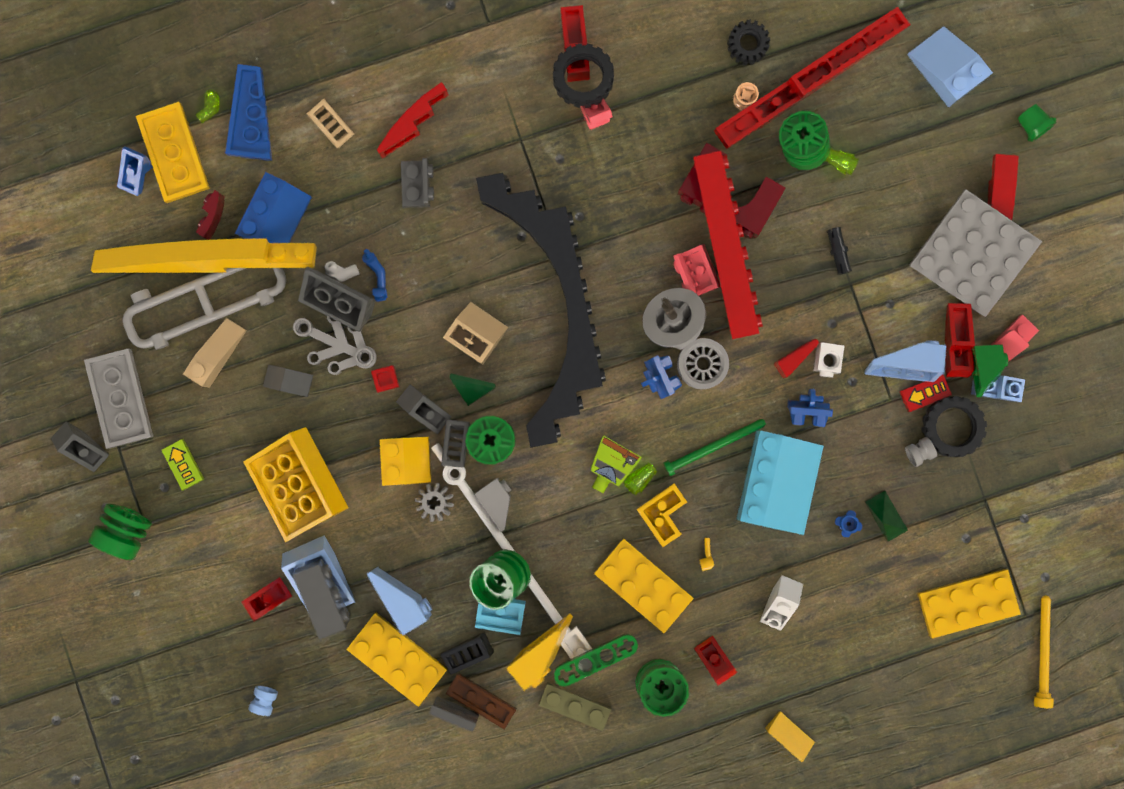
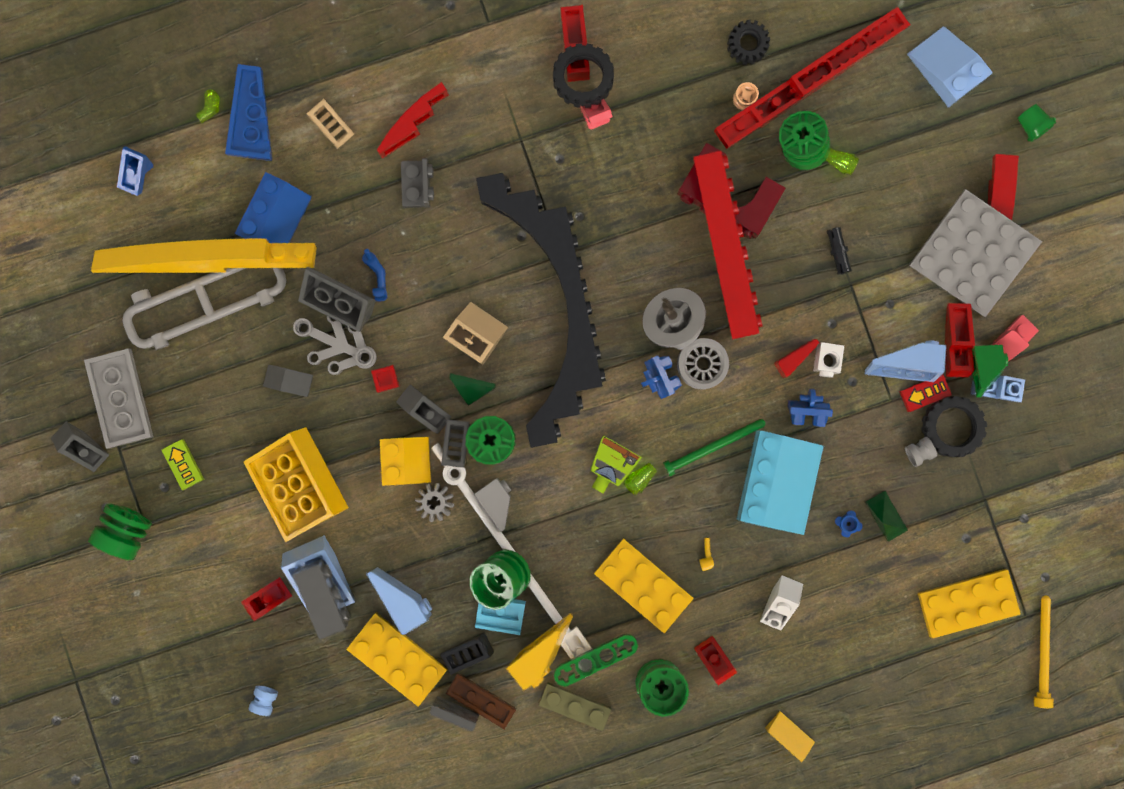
yellow plate [136,102,210,203] -> none
tan slope [183,318,247,388] -> none
dark red slope [196,190,225,240] -> none
white arm [325,261,360,282] -> none
yellow brick [637,483,687,547] -> none
coral bracket [673,244,721,296] -> none

